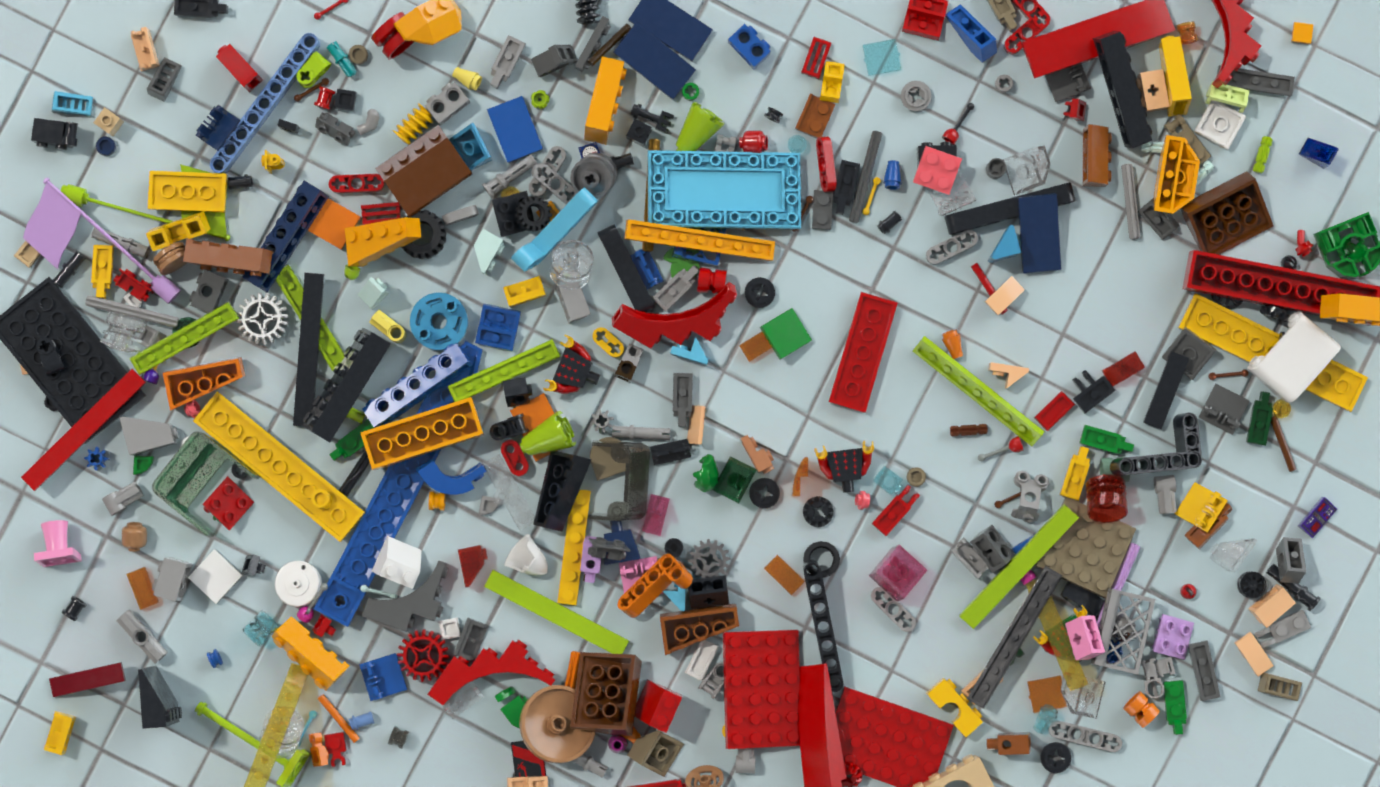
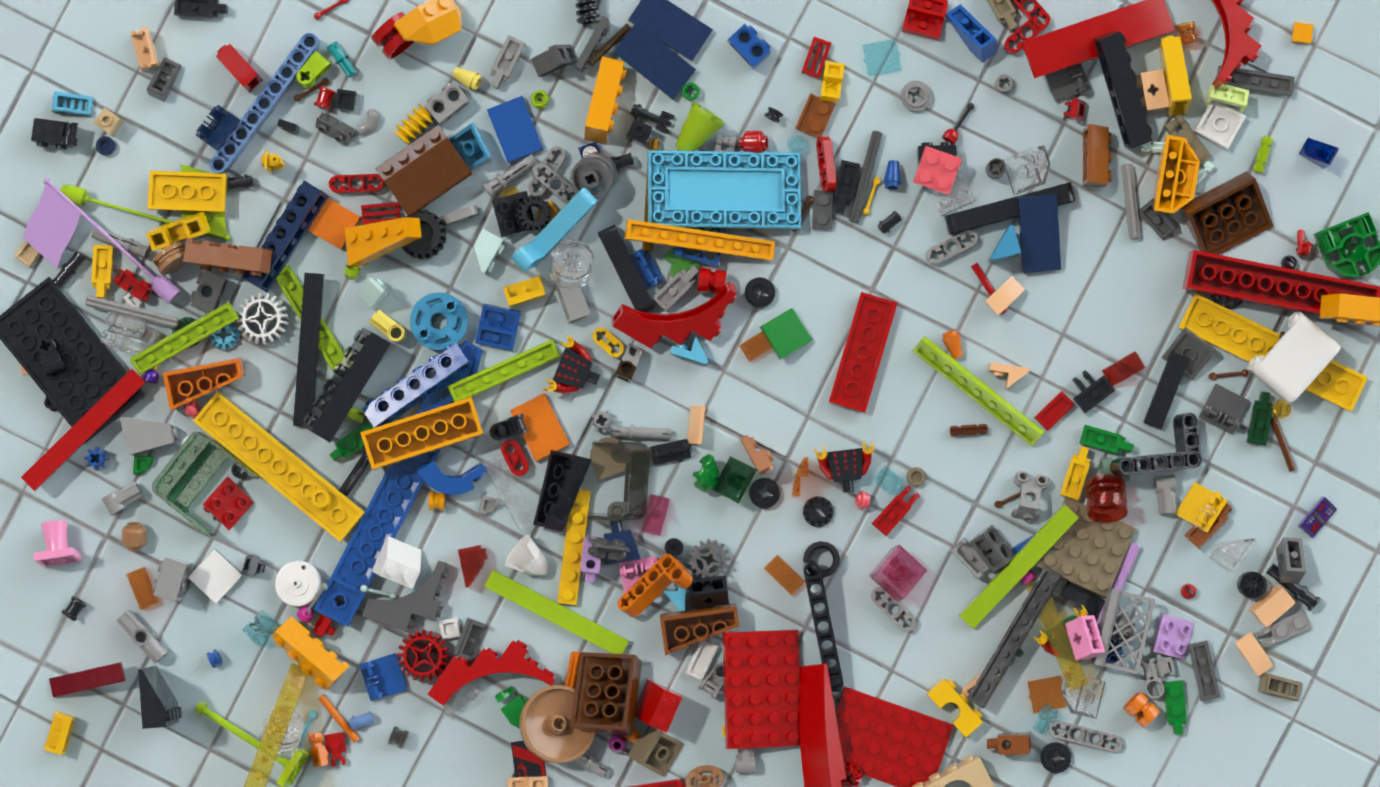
dark tan tile [348,45,368,65] -> none
black brick [503,377,533,407] -> none
lime cone [520,411,576,455] -> none
dark grey hinge [673,373,693,427] -> none
hinge [978,436,1024,462] -> none
black gear [1260,305,1290,322] -> none
none -> medium azure gear [209,322,240,350]

